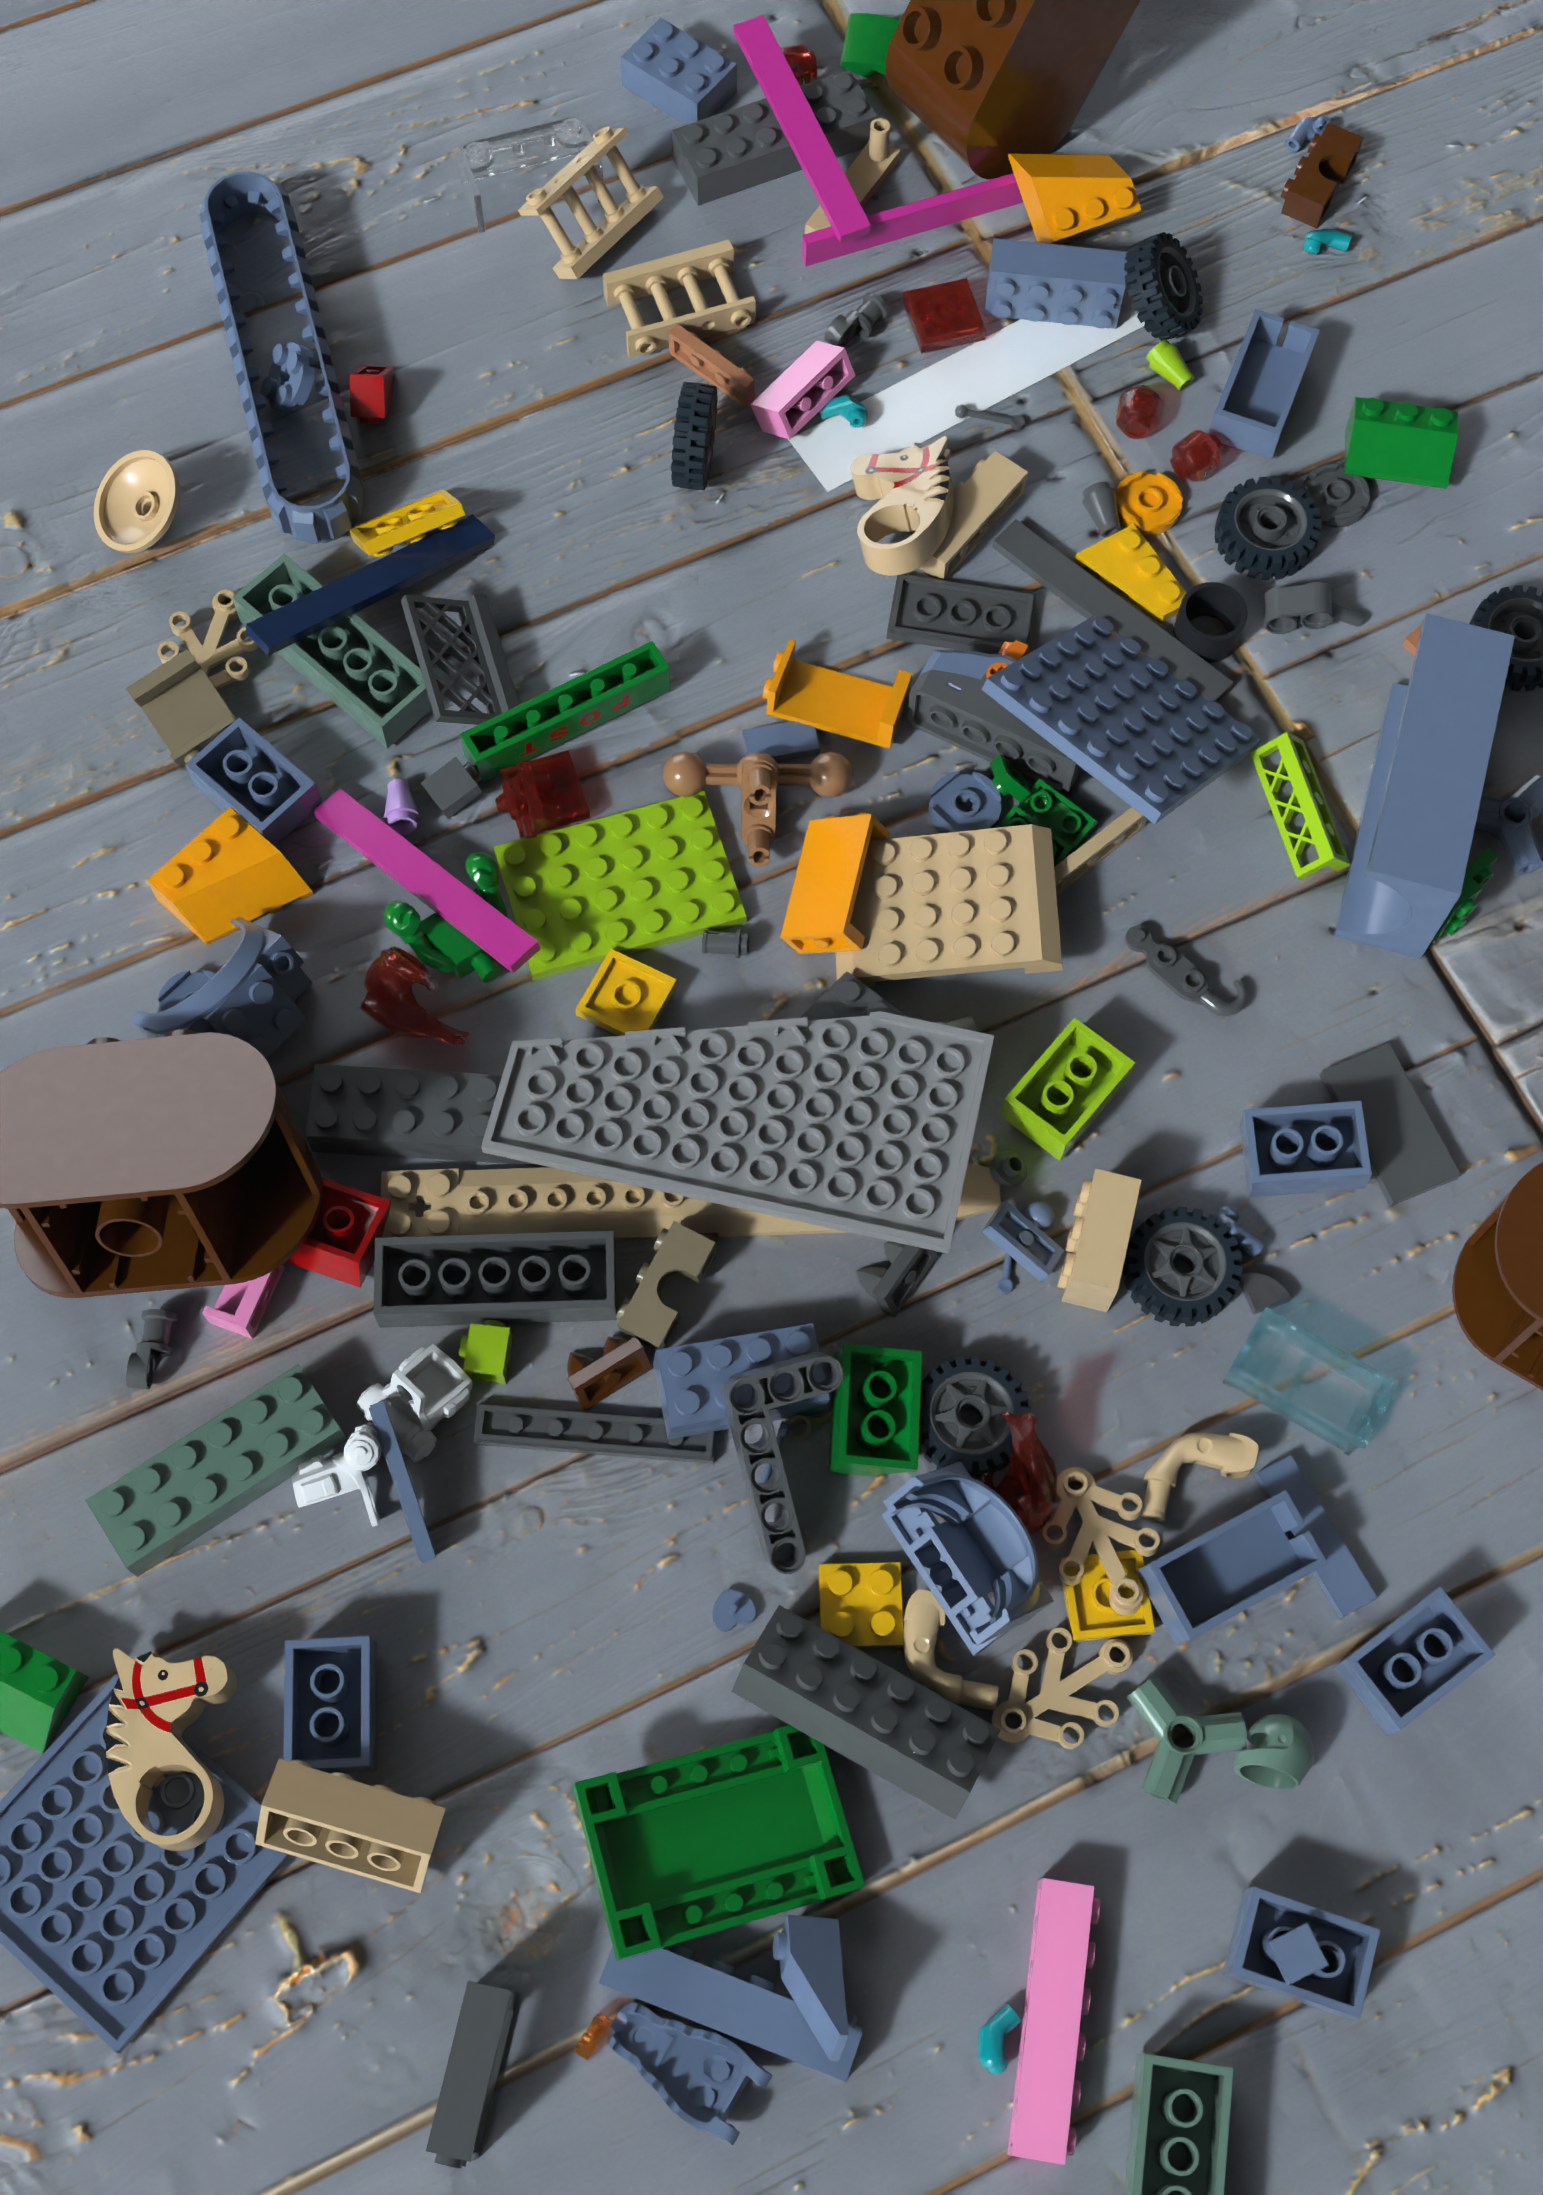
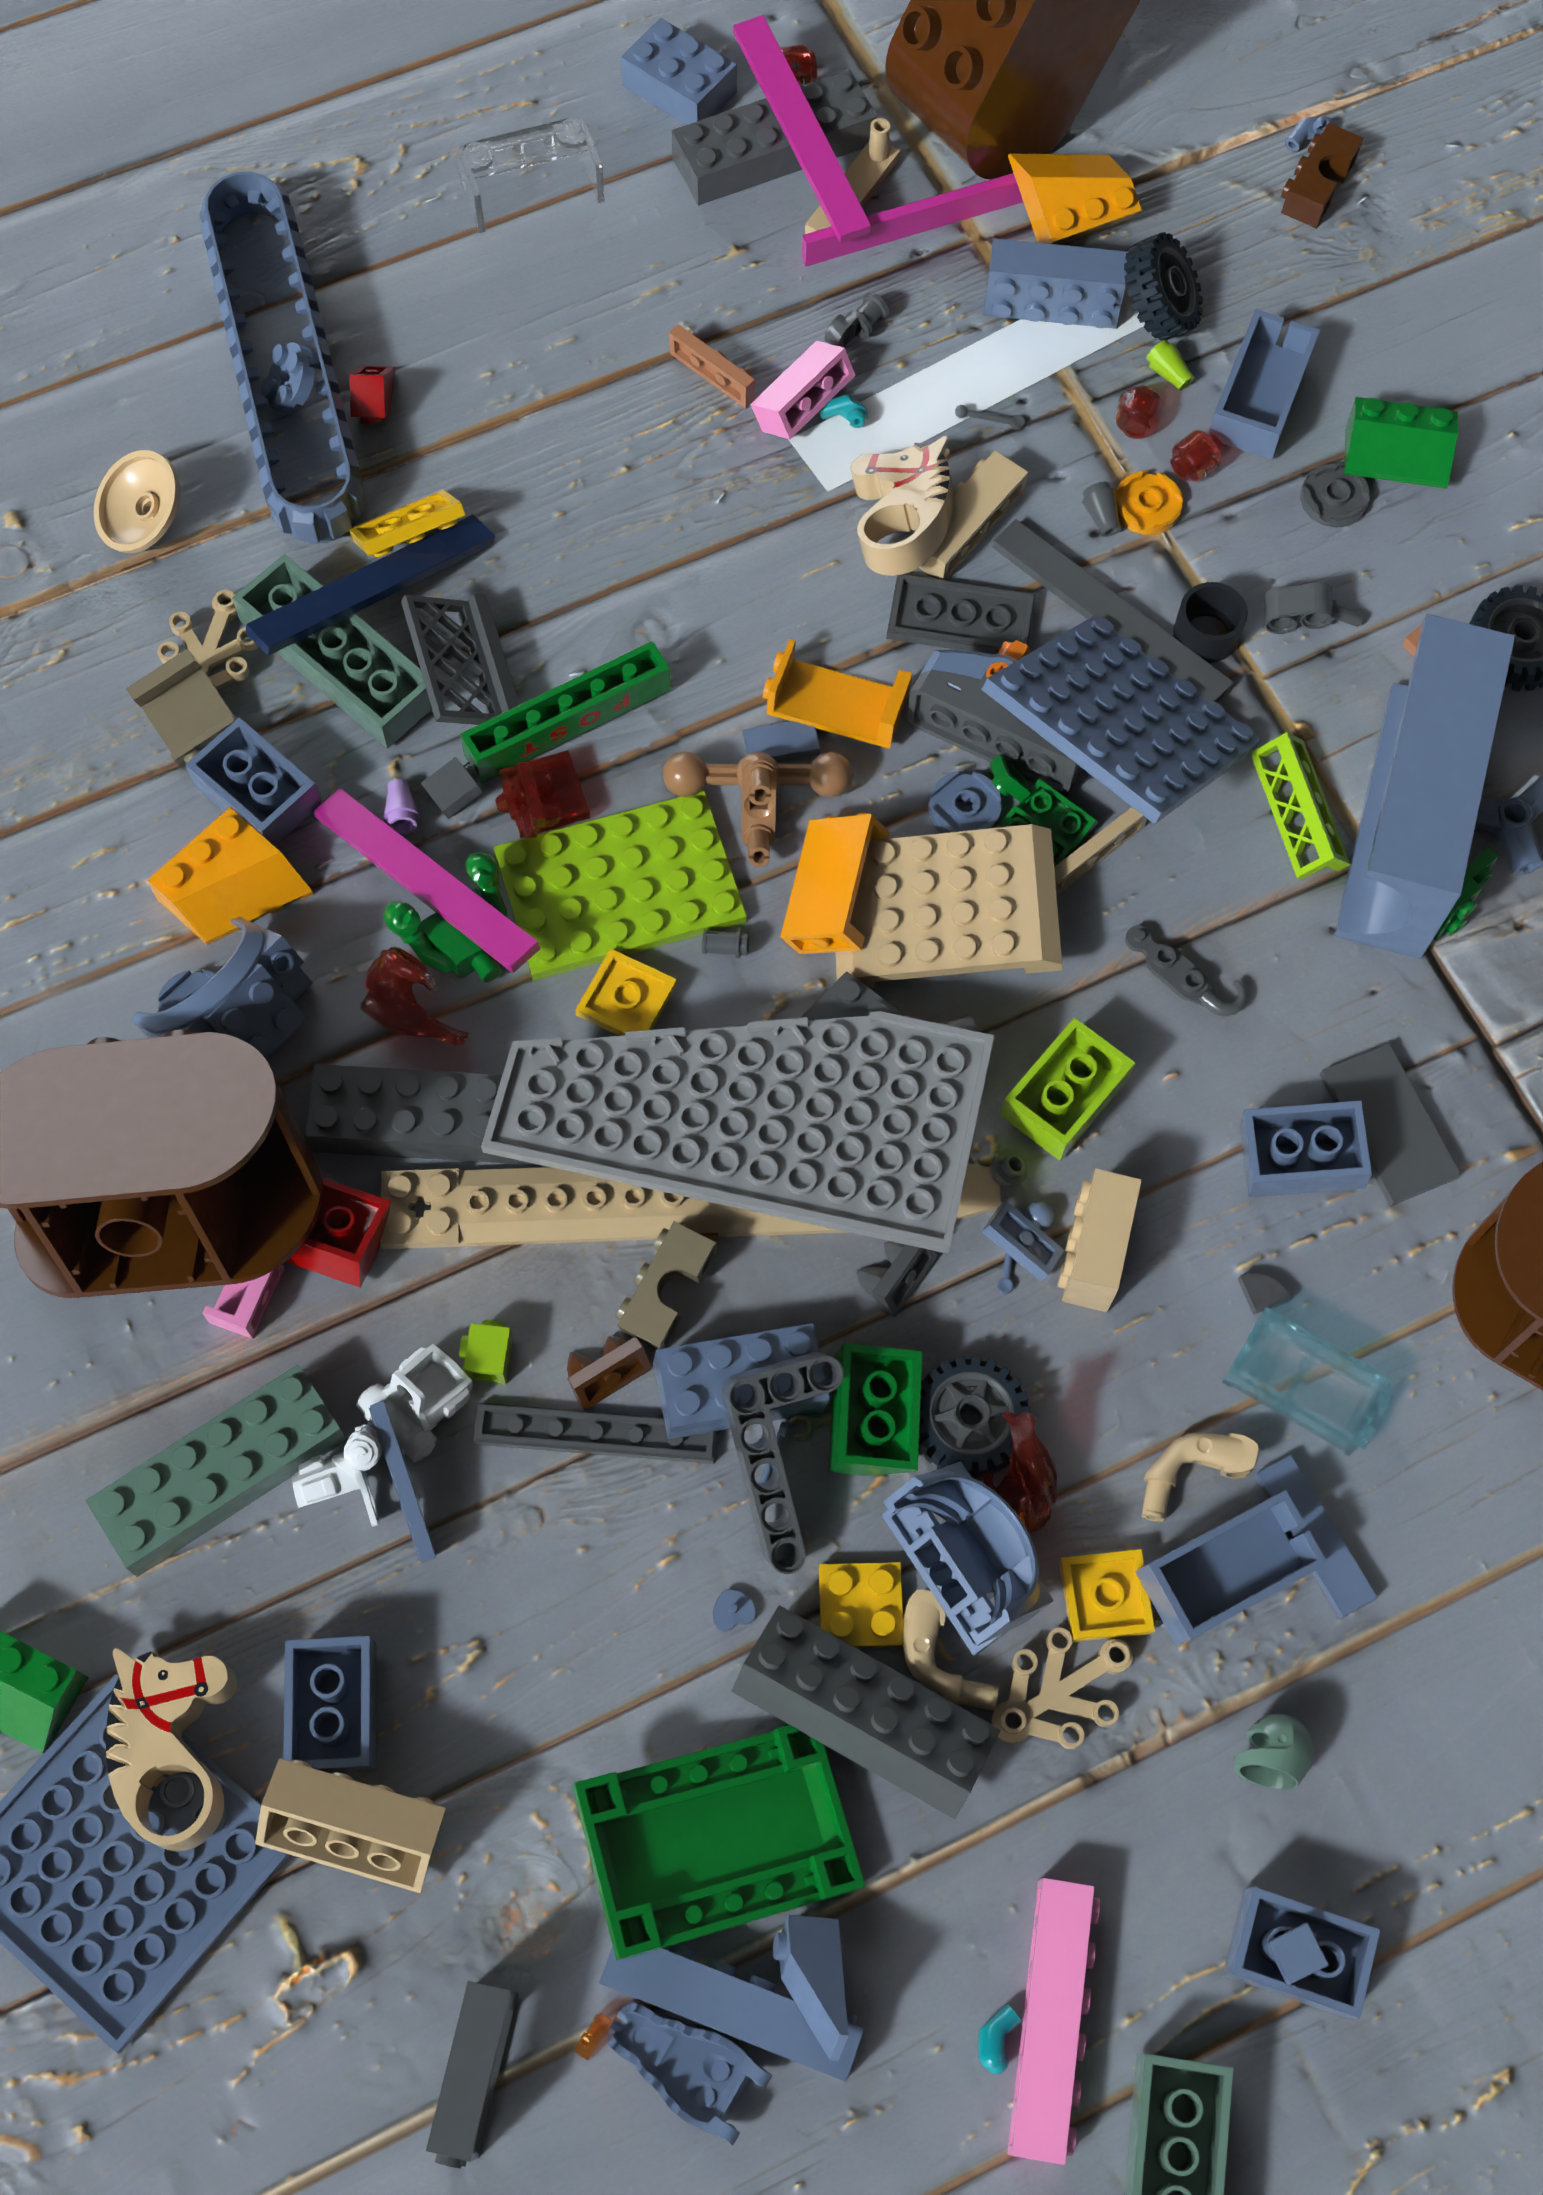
dark grey connector [126,1309,178,1390] -> none
dark grey brick [373,1231,617,1328] -> none
tan fence [518,126,664,279] -> none
tan fence [602,239,756,358] -> none
black wheel [671,382,718,490] -> none
green slope [840,13,900,79] -> none
clear red plate [902,278,986,354] -> none
tan plant [1042,1467,1160,1615] -> none
yellow wing [1074,524,1187,623] -> none
wheel [1123,1207,1243,1327] -> none
sand green piece [1127,1675,1247,1805] -> none
wheel [1214,476,1322,580] -> none
sand blue arm [1214,1206,1264,1257] -> none
teal arm [1303,229,1352,255] -> none
sand blue brick [1334,1586,1495,1736] -> none

